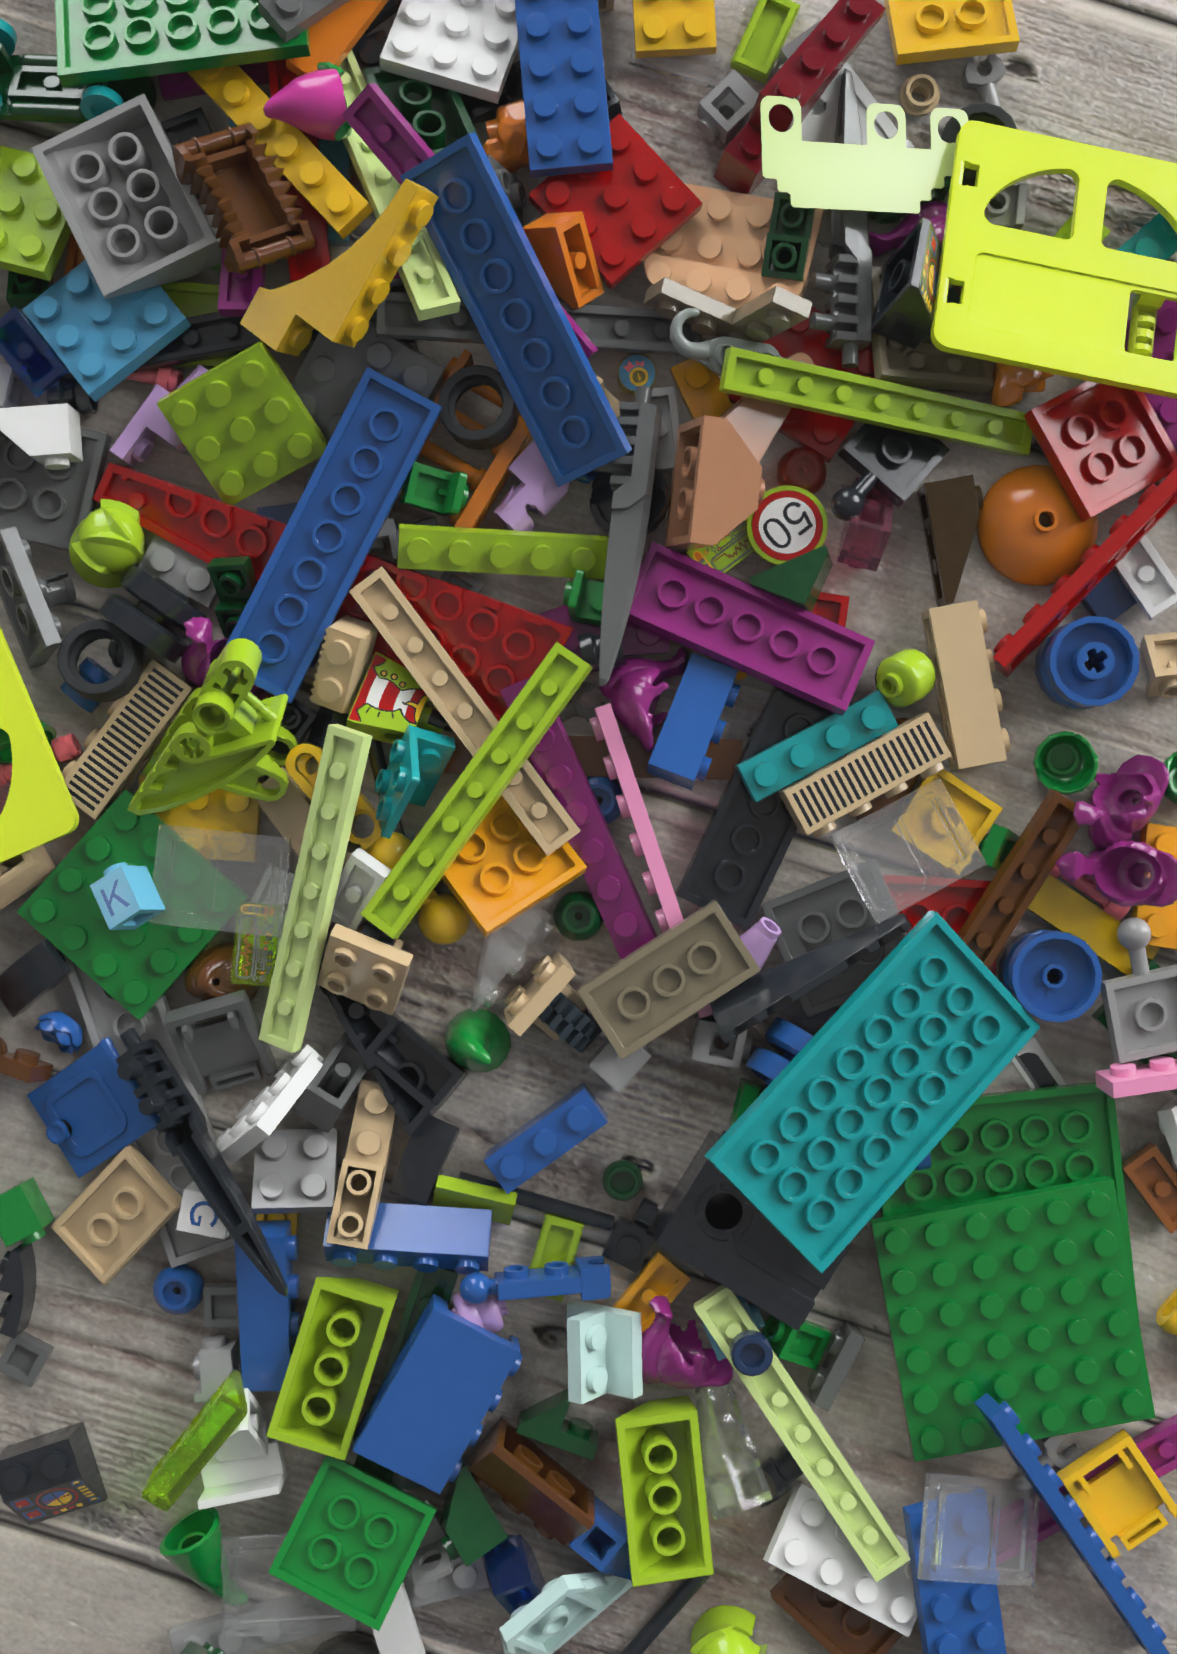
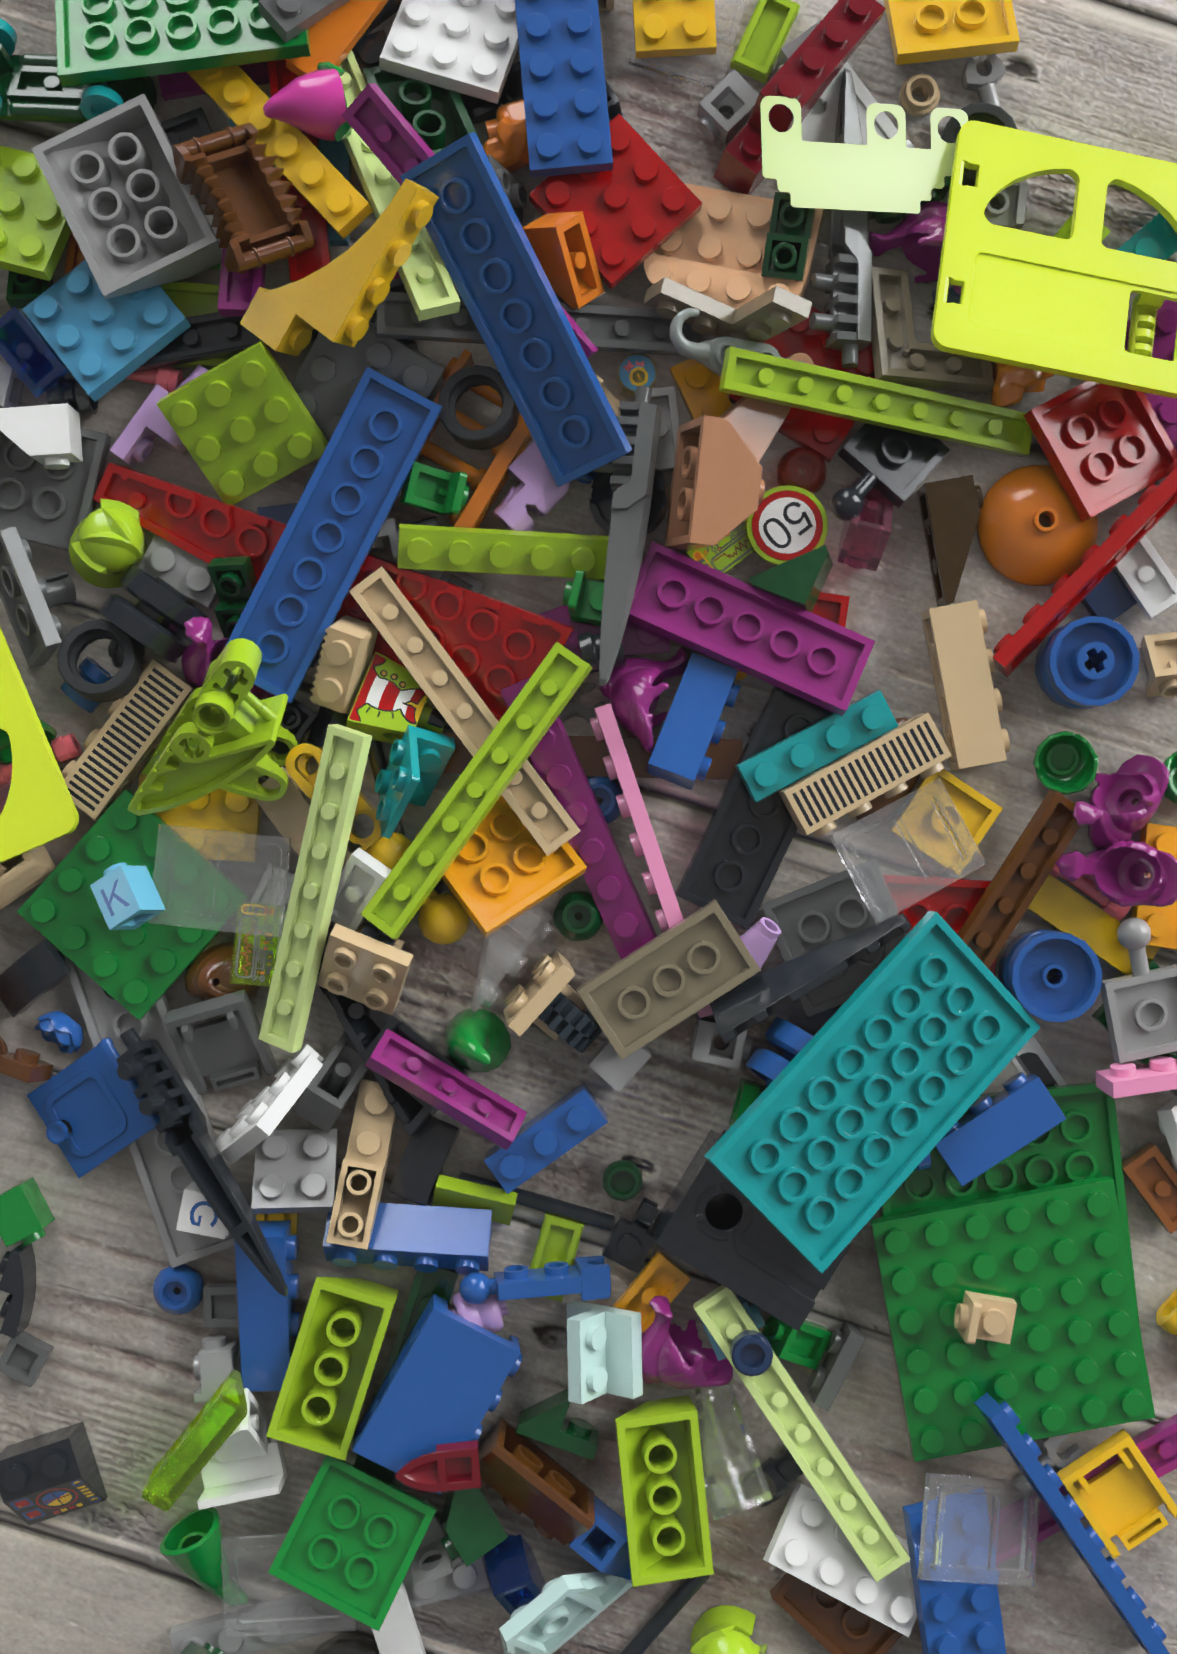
tan tile [50,1144,182,1286] -> none
black slope [871,217,942,349] -> none
lime head [874,649,936,707] -> none
green plate [978,824,1020,872] -> none
none -> magenta plate [365,1029,527,1150]
none -> dark red plate [396,1440,481,1492]
none -> blue brick [934,1072,1067,1186]
none -> tan bracket [954,1291,1017,1344]

